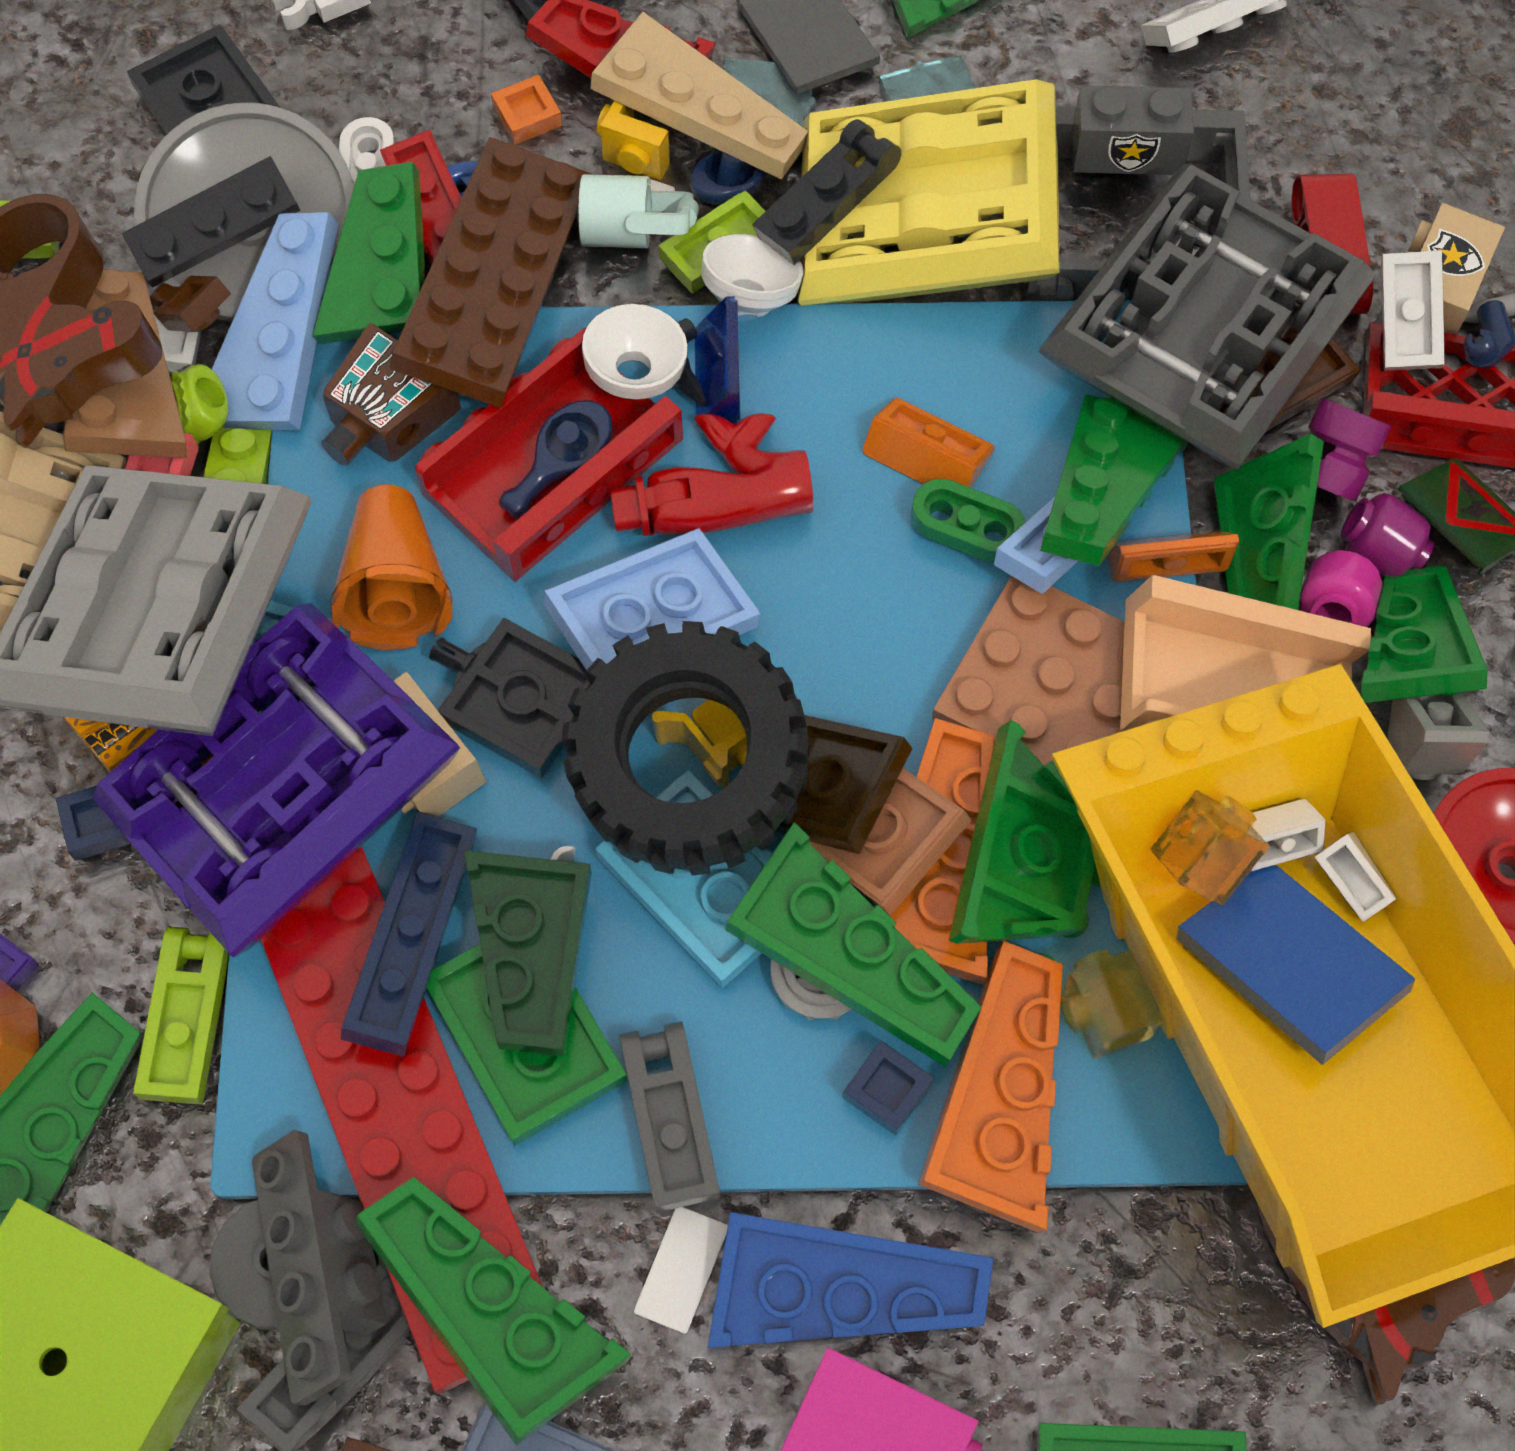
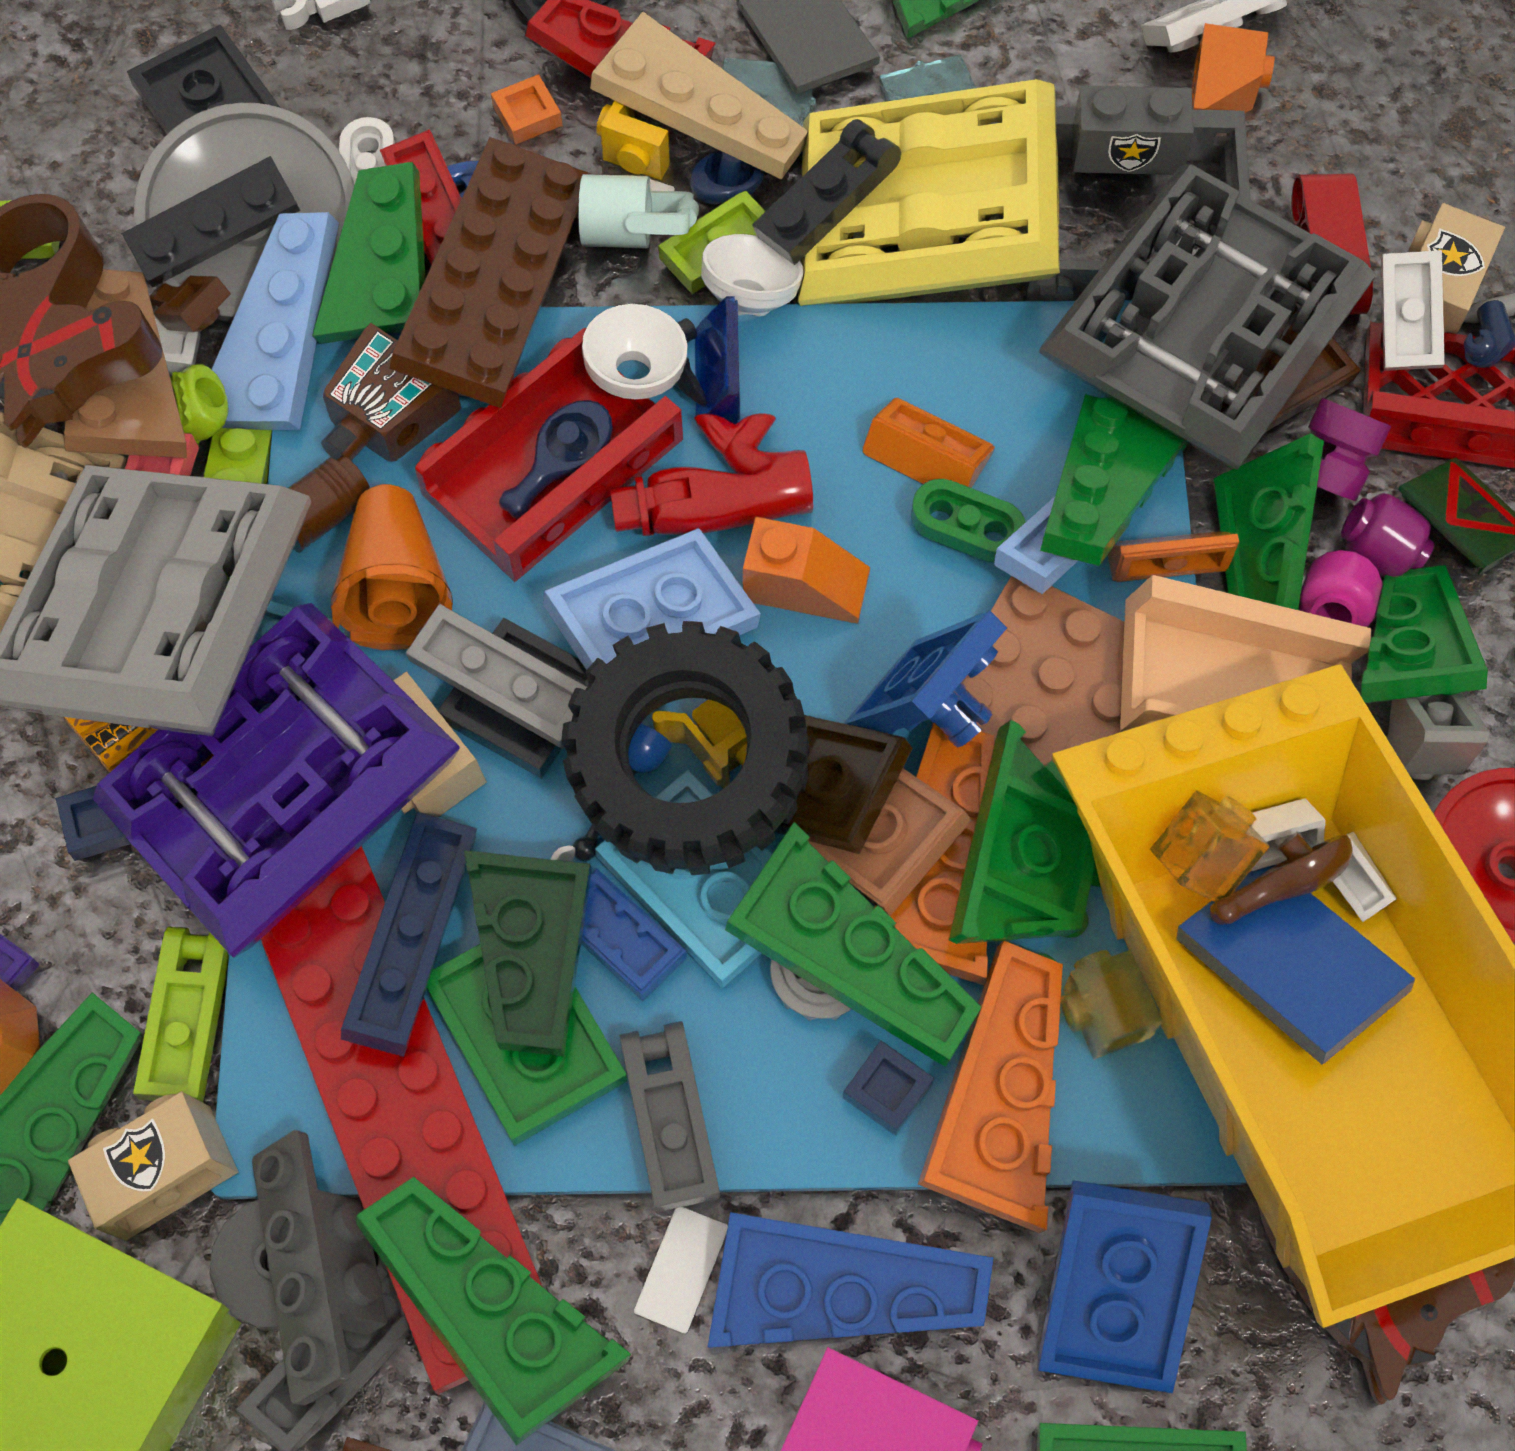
none -> tan brick [68,1091,239,1241]
none -> reddish brown head [288,456,370,553]
none -> light grey plate [406,604,587,749]
none -> blue hinge [573,723,672,861]
none -> blue plate [581,868,687,1002]
none -> orange slope [743,517,870,624]
none -> blue plate [843,610,1007,747]
none -> blue plate [1038,1180,1212,1393]
none -> orange slope [1192,23,1275,113]
none -> reddish brown piece [1209,832,1353,925]

